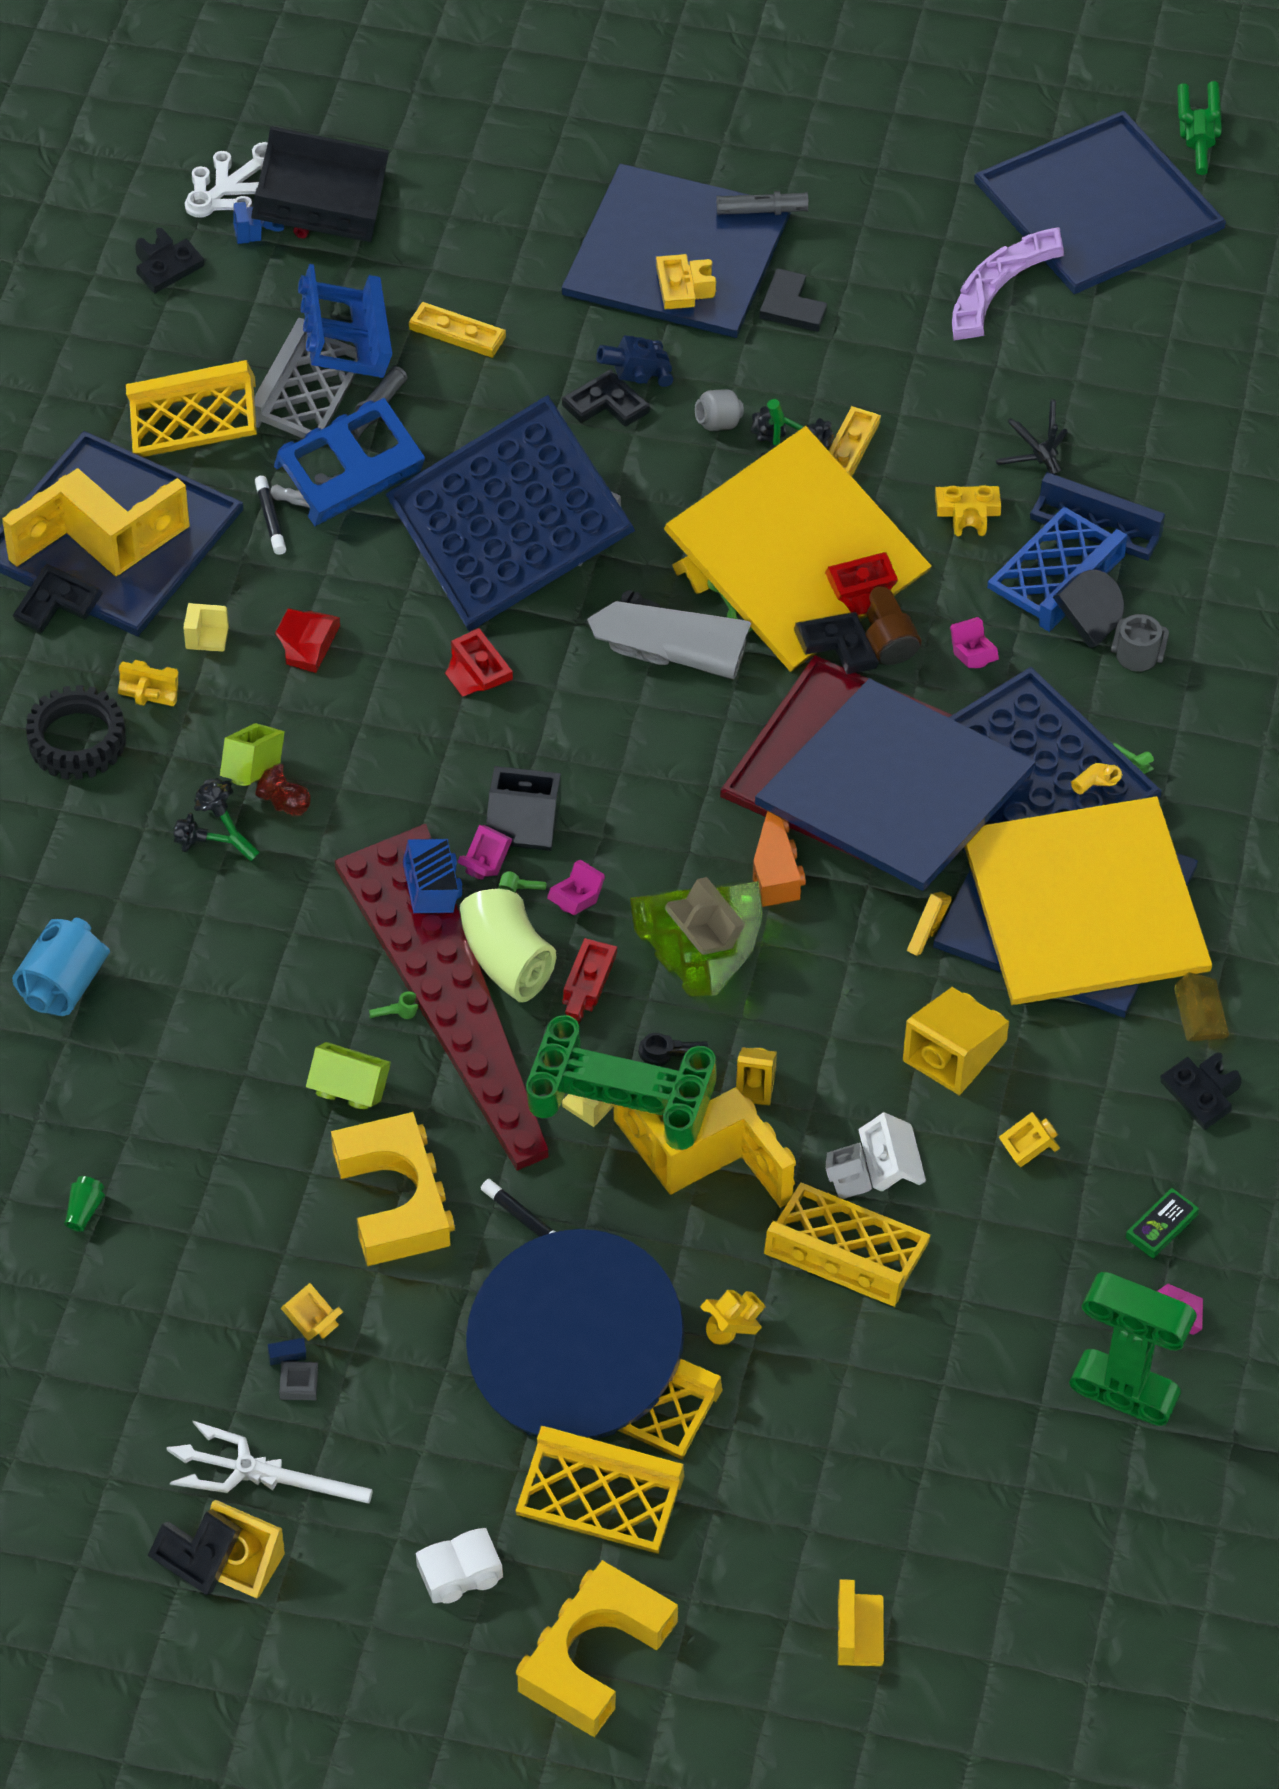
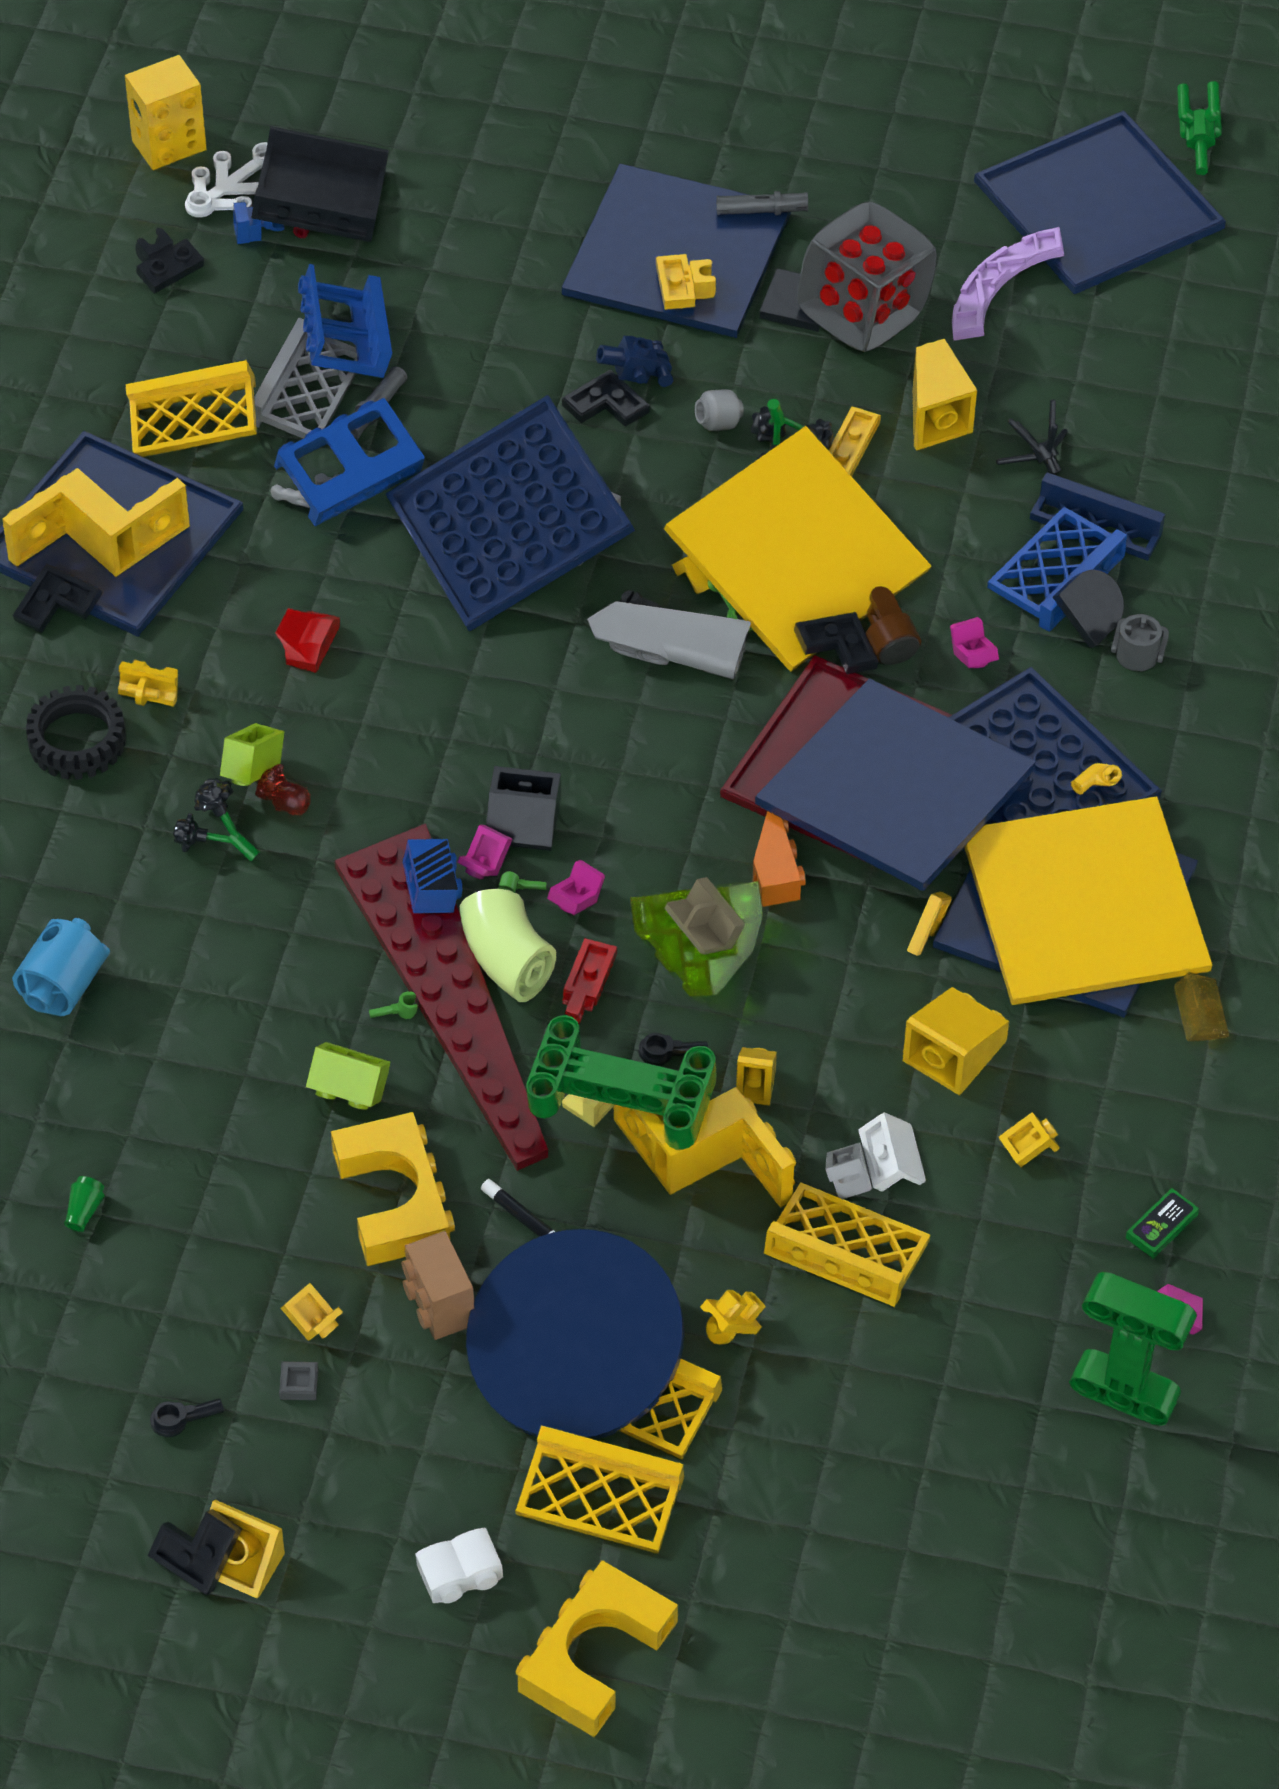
white piece [166,1420,373,1504] -> none
light yellow panel [183,603,229,652] -> none
black bar [255,476,286,555] -> none
dark blue tile [268,1338,306,1366] -> none
yellow tile [409,302,506,358] -> none
red slope [445,628,513,697] -> none
red slope [825,552,898,616] -> none
yellow panel [838,1579,884,1666] -> none
yellow plate [935,485,1001,536] -> none
bright green hand [1113,743,1154,774] -> none
black plate [1160,1052,1241,1130] -> none
none -> yellow piece [125,55,207,170]
none -> black plate [150,1398,224,1437]
none -> medium nougat brick [401,1231,474,1340]
none -> dark grey piece [797,201,937,352]
none -> yellow slope [913,339,977,451]

